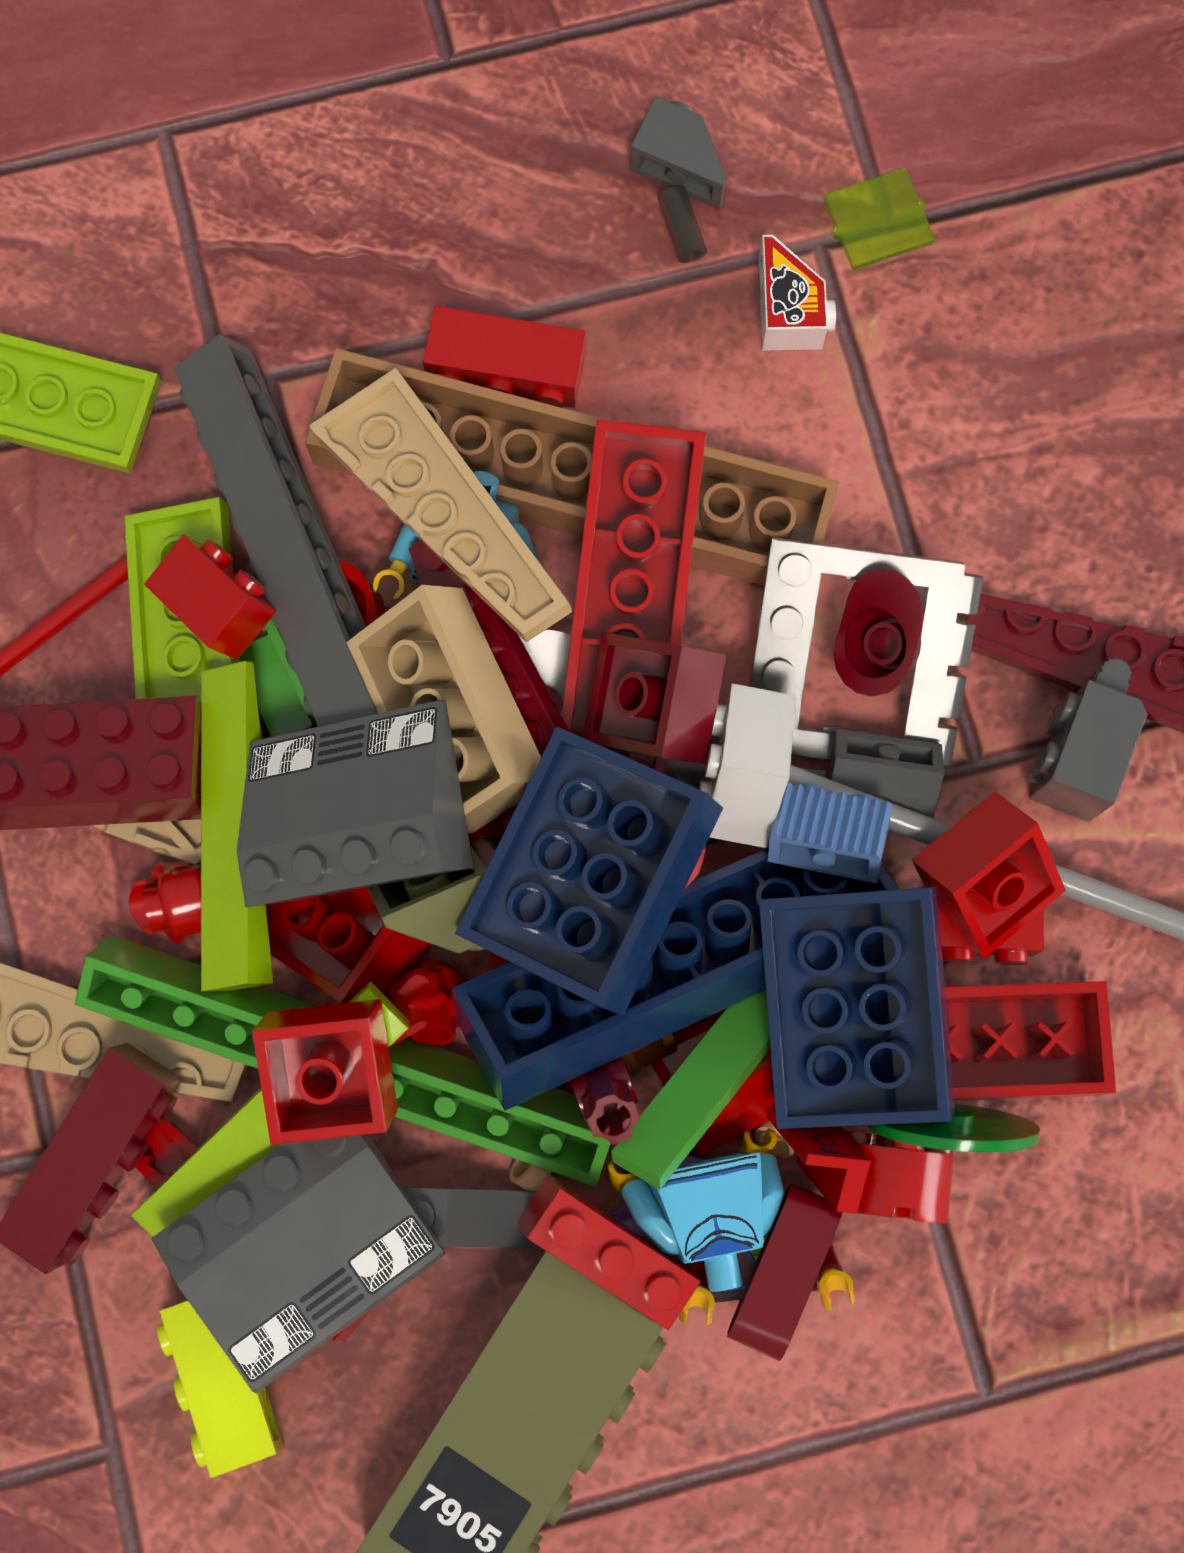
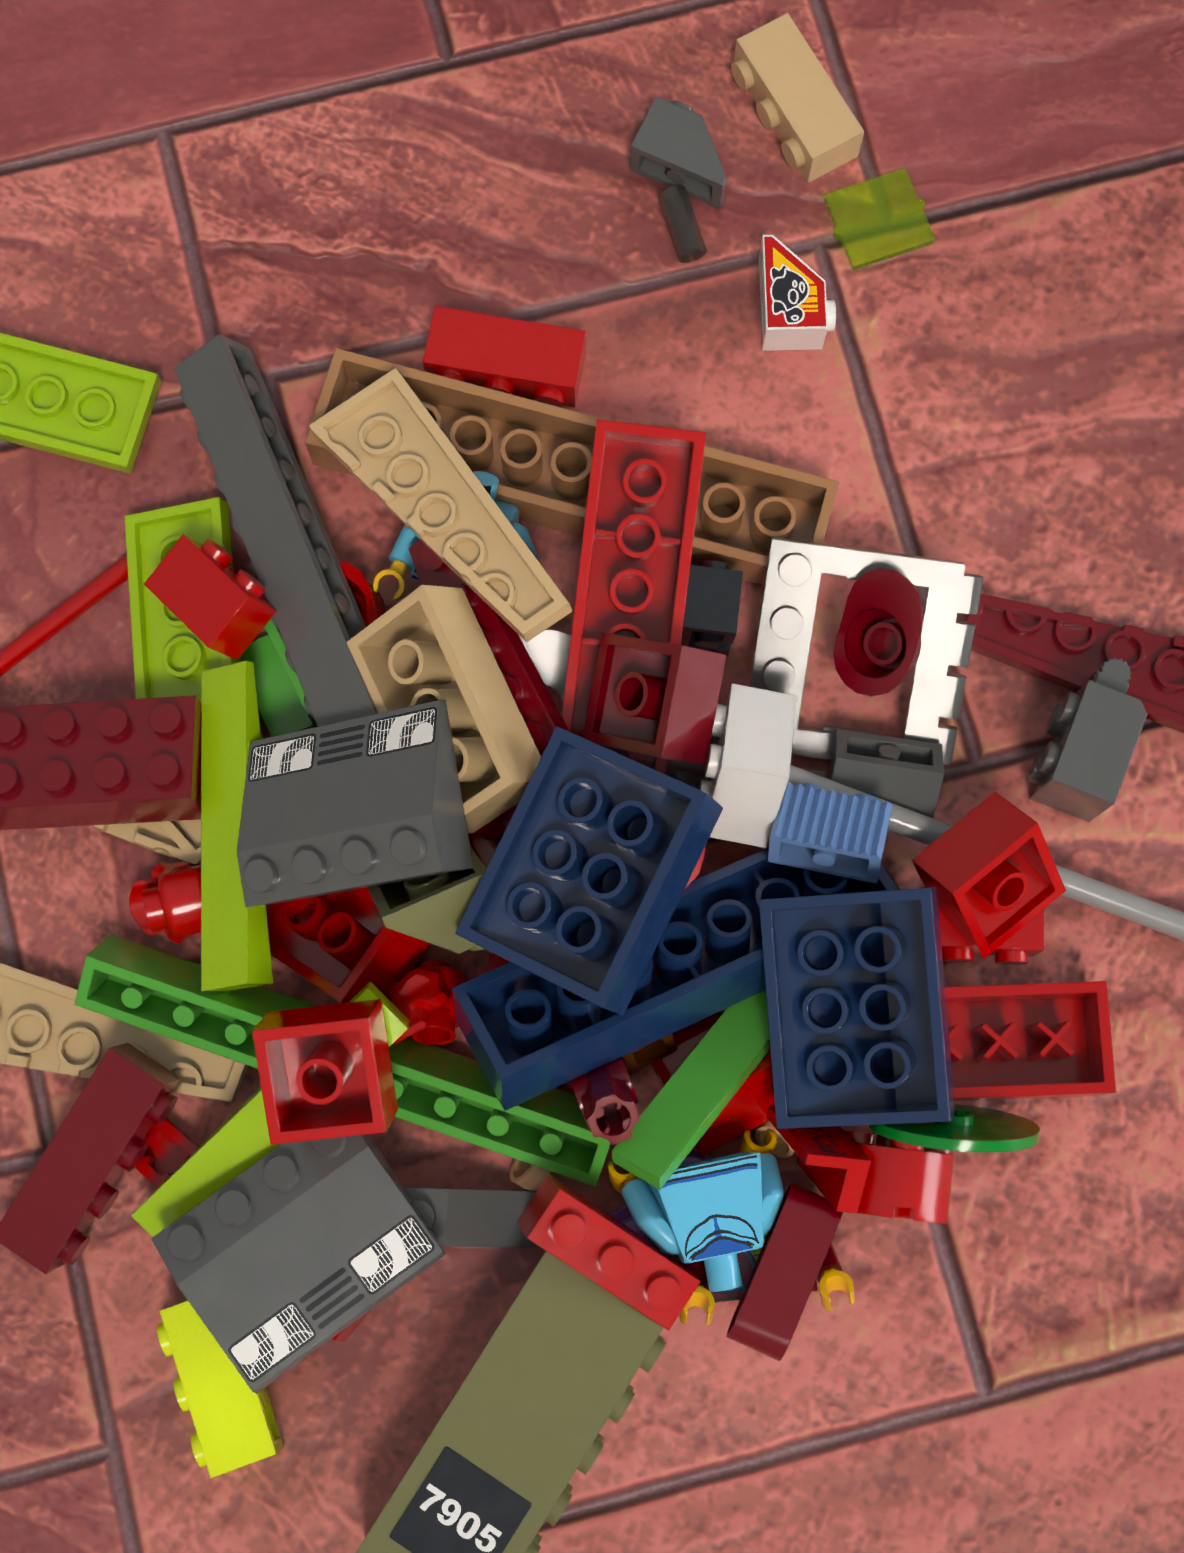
none -> black brick [681,560,743,660]
none -> tan brick [731,13,864,183]

